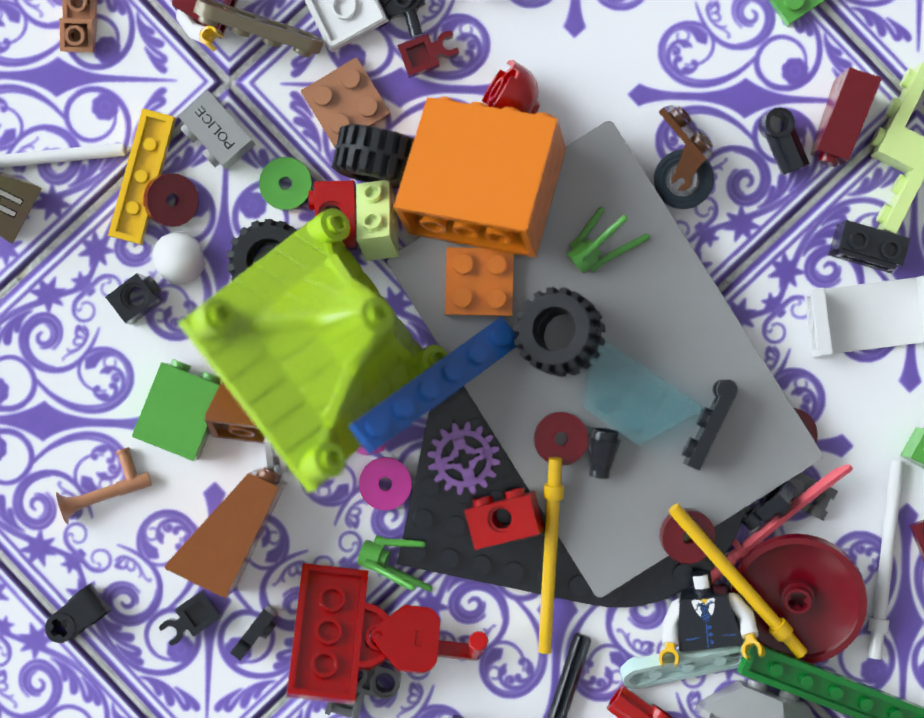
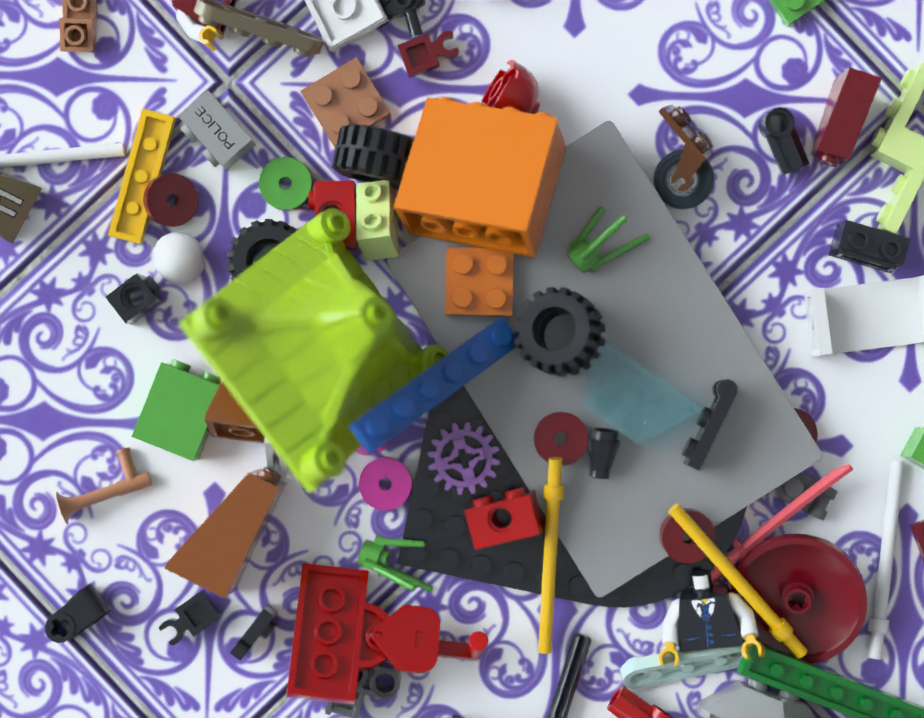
black plate [741,480,796,531] -> none

